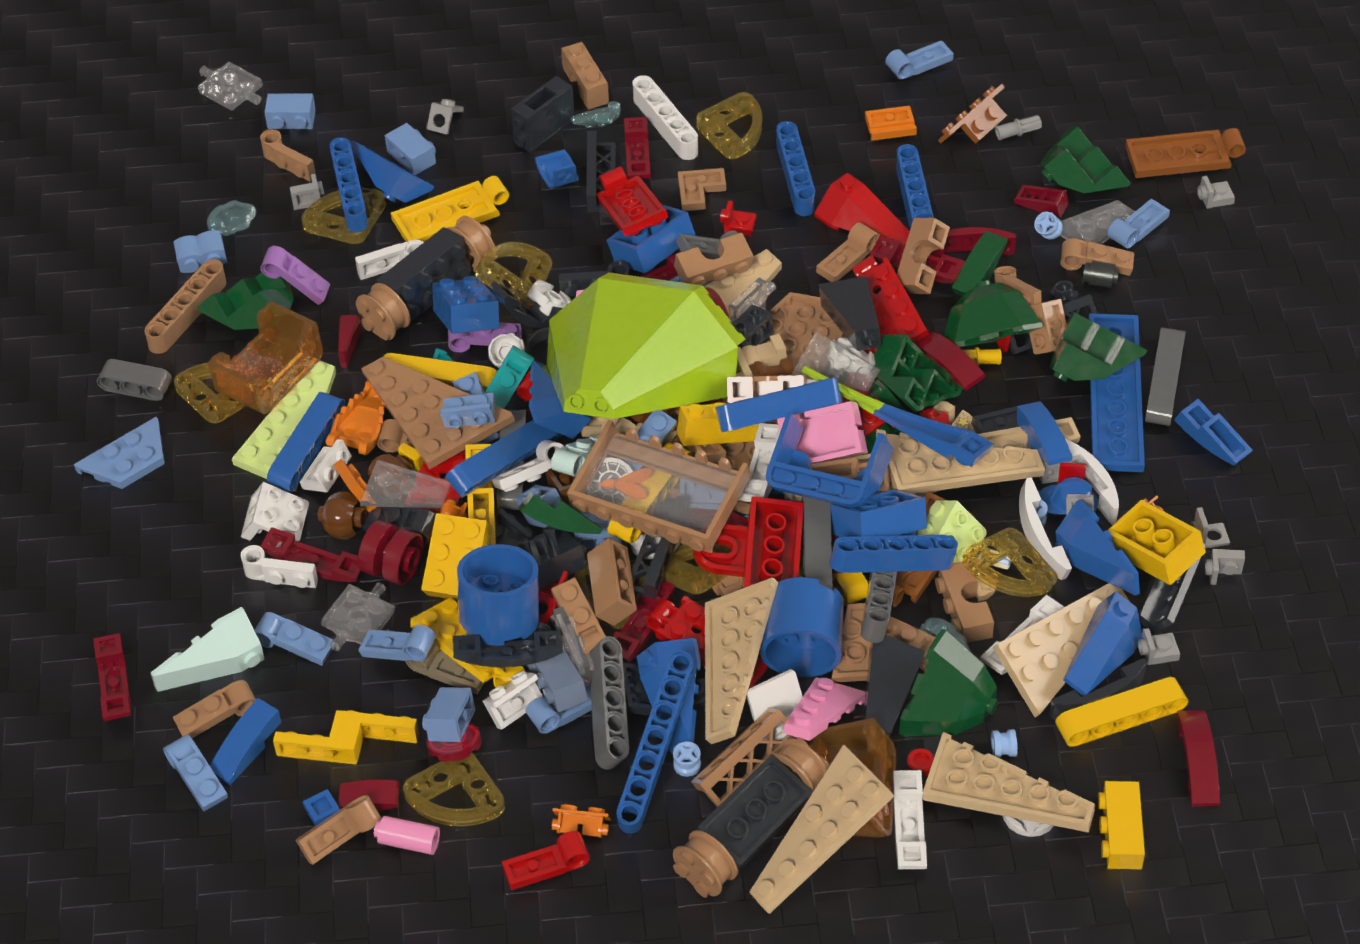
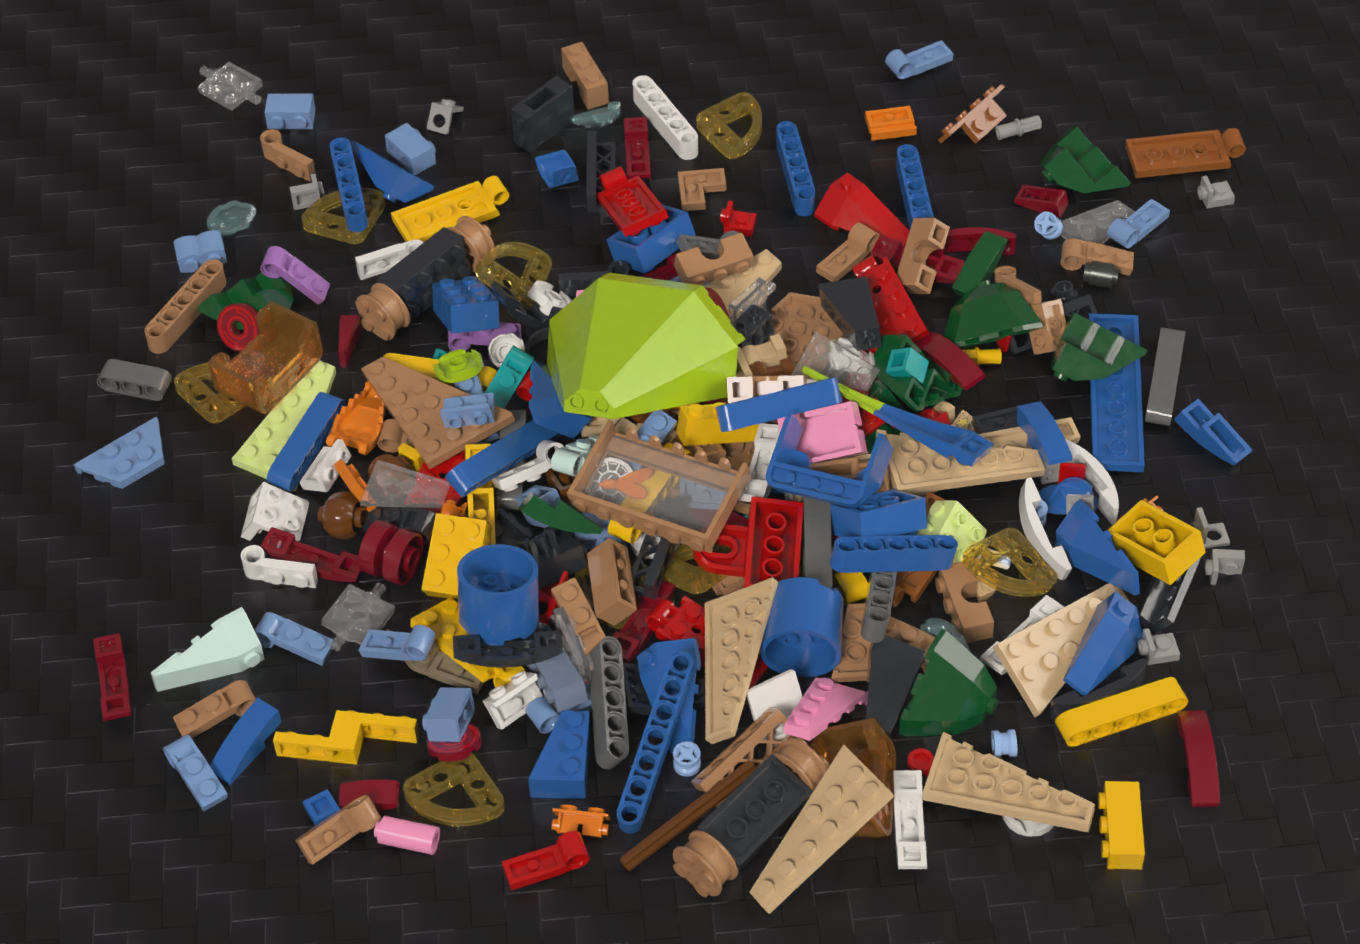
none -> dark red tile [217,303,263,352]
none -> lime tile [434,349,484,383]
none -> blue wedge [528,711,591,799]
none -> reddish brown axle [620,761,757,871]
none -> teal brick [886,347,929,384]

